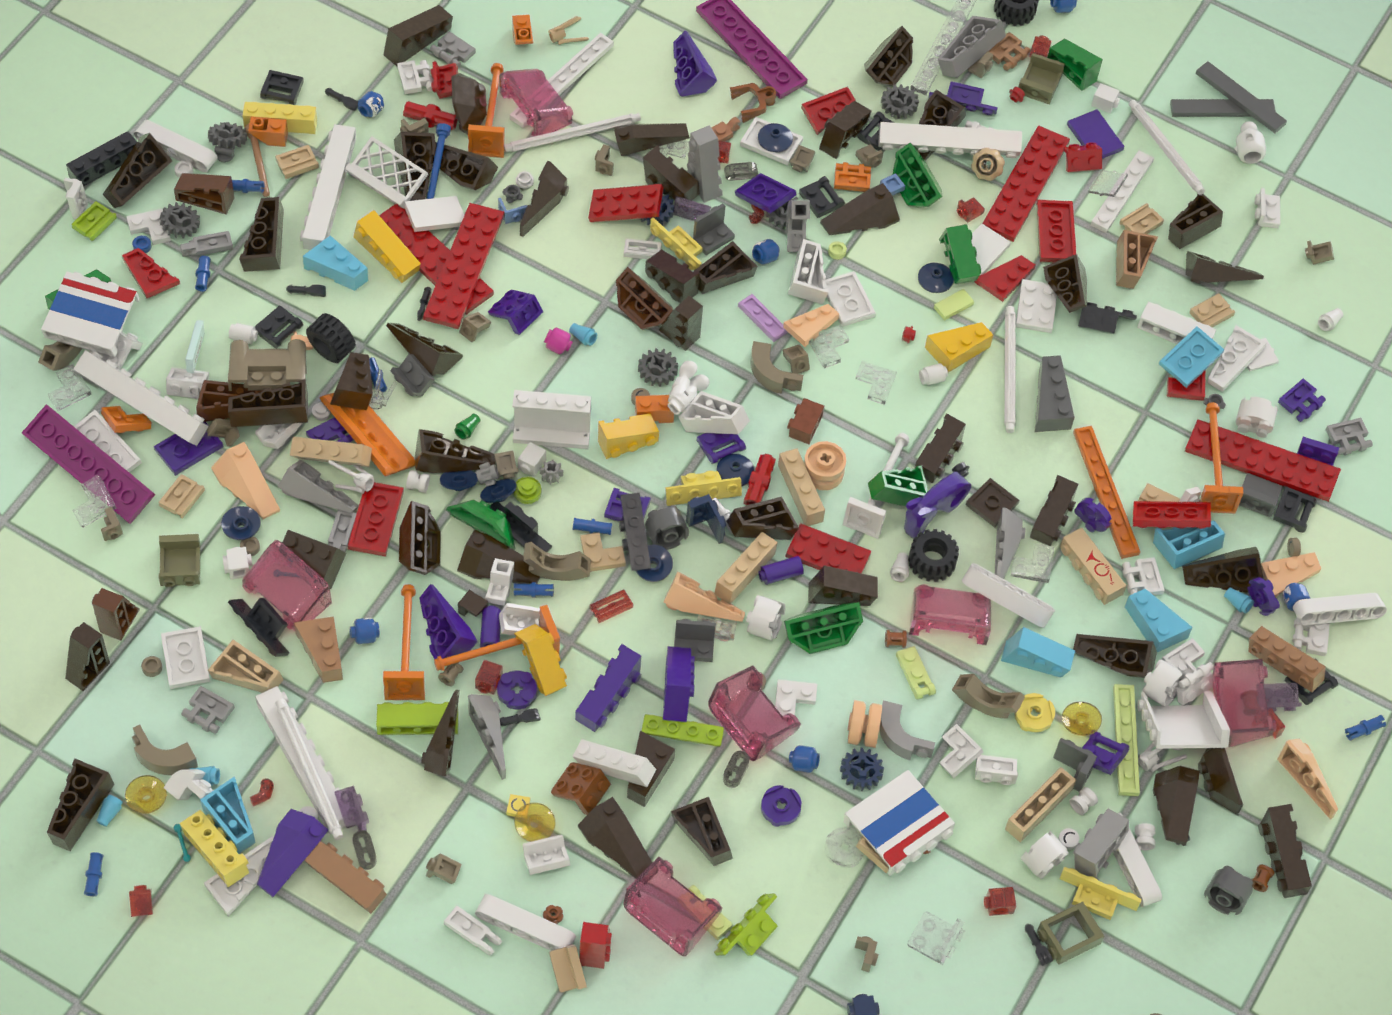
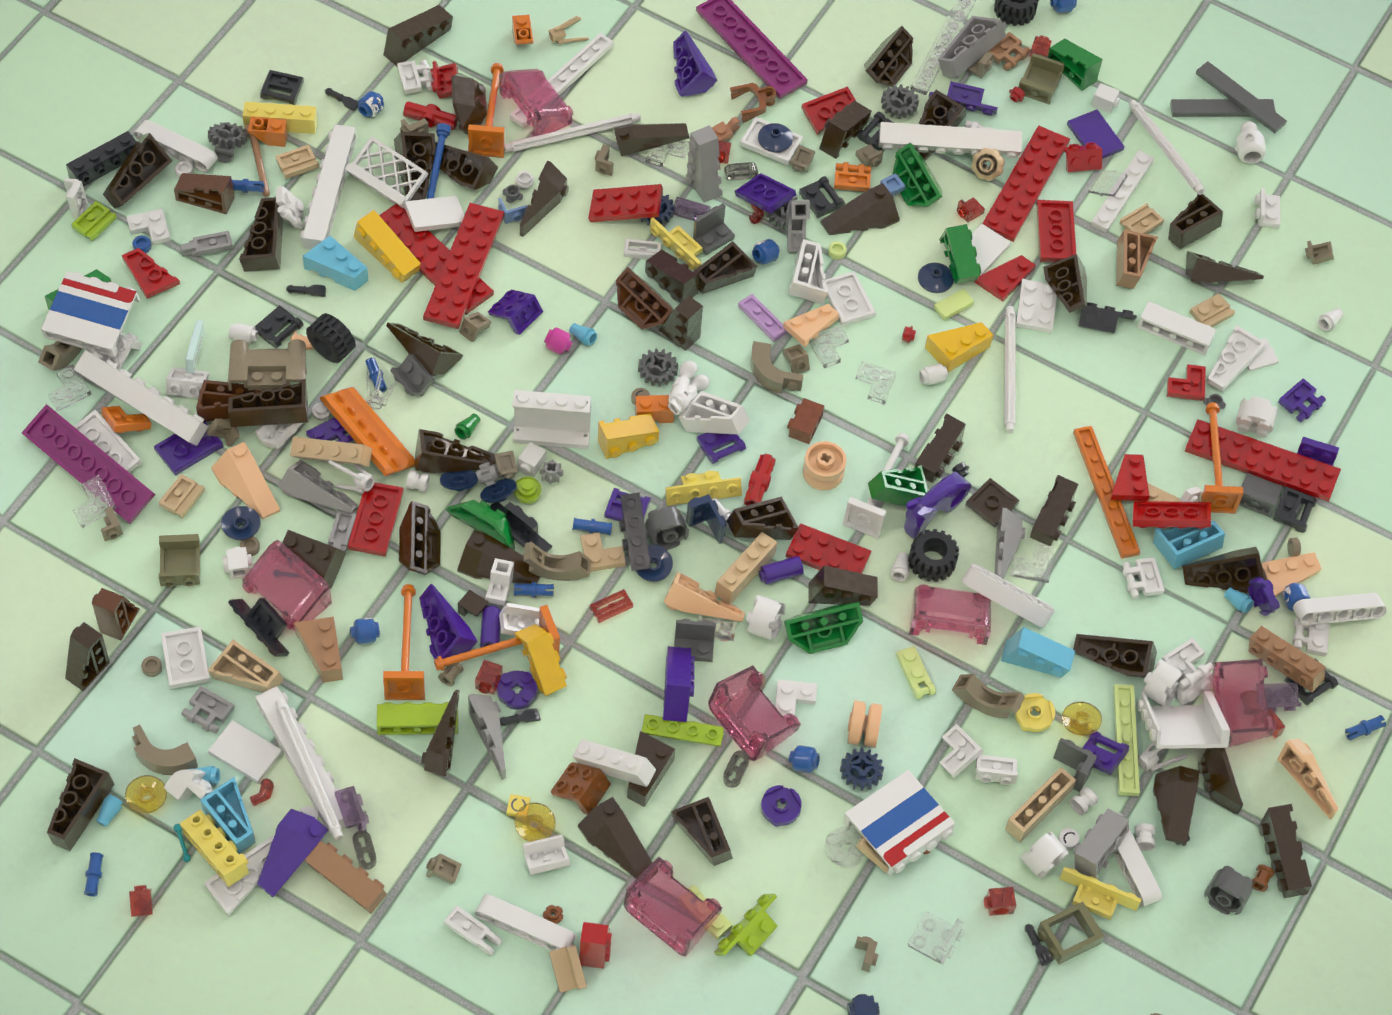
dark grey gear [160,202,200,238] -> none
blue pin [195,256,211,292] -> none
dark brown wedge [330,352,373,410] -> none
black piece [417,287,432,321] -> none
light grey plate [430,31,476,67] -> none
dark purple wedge [575,644,642,732] -> none
dark brown wedge [643,146,700,206] -> none
dark blue dish [716,454,754,486] -> none
tan brick [778,448,825,526] -> none
light grey arch [879,700,935,760] -> none
dark orange bush [885,630,907,648] -> none
dark grey wedge [1035,355,1075,432] -> none
tan brick [1060,528,1127,605] -> none
dark purple plate [1074,498,1112,532] -> none
medium azure wedge [1125,589,1193,652] -> none
medium azure plate [1159,326,1224,388] -> none
light grey plate [1325,418,1373,455] -> none
none -> white tile [208,720,282,783]
none -> white plate [276,186,304,230]
none -> red wing [1111,454,1150,501]

